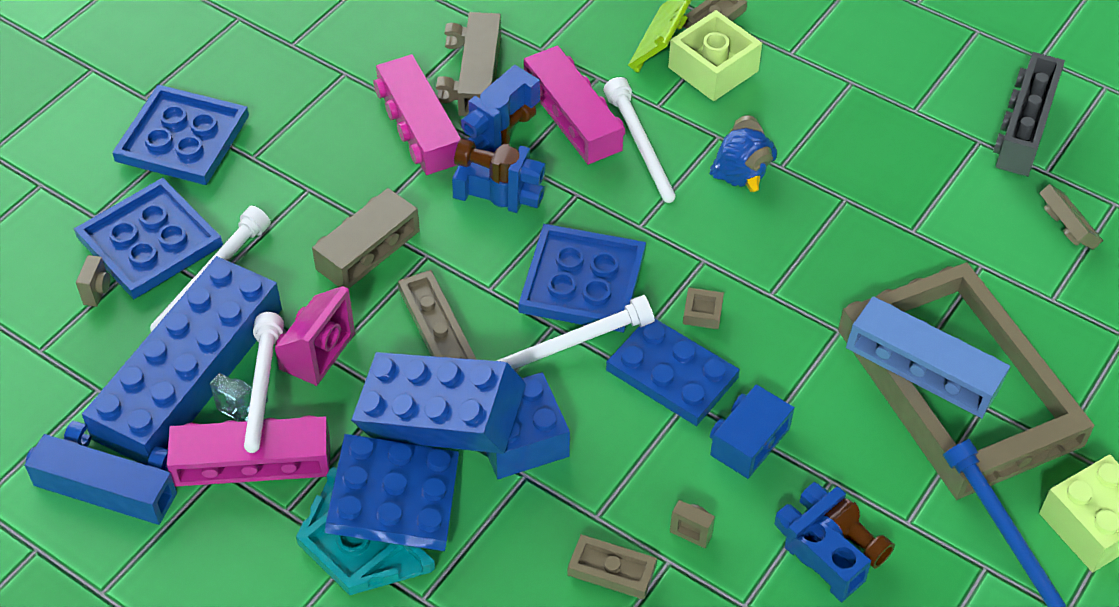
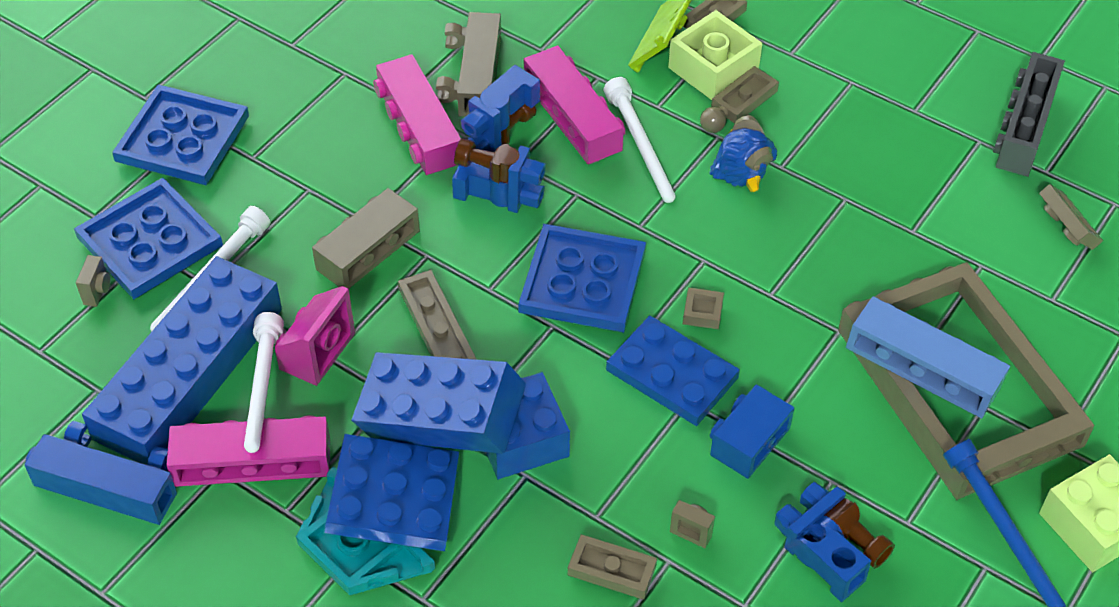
clear light blue bracket [210,373,268,422] -> none
white piece [496,295,655,369] -> none
none -> dark tan plate [700,66,779,133]

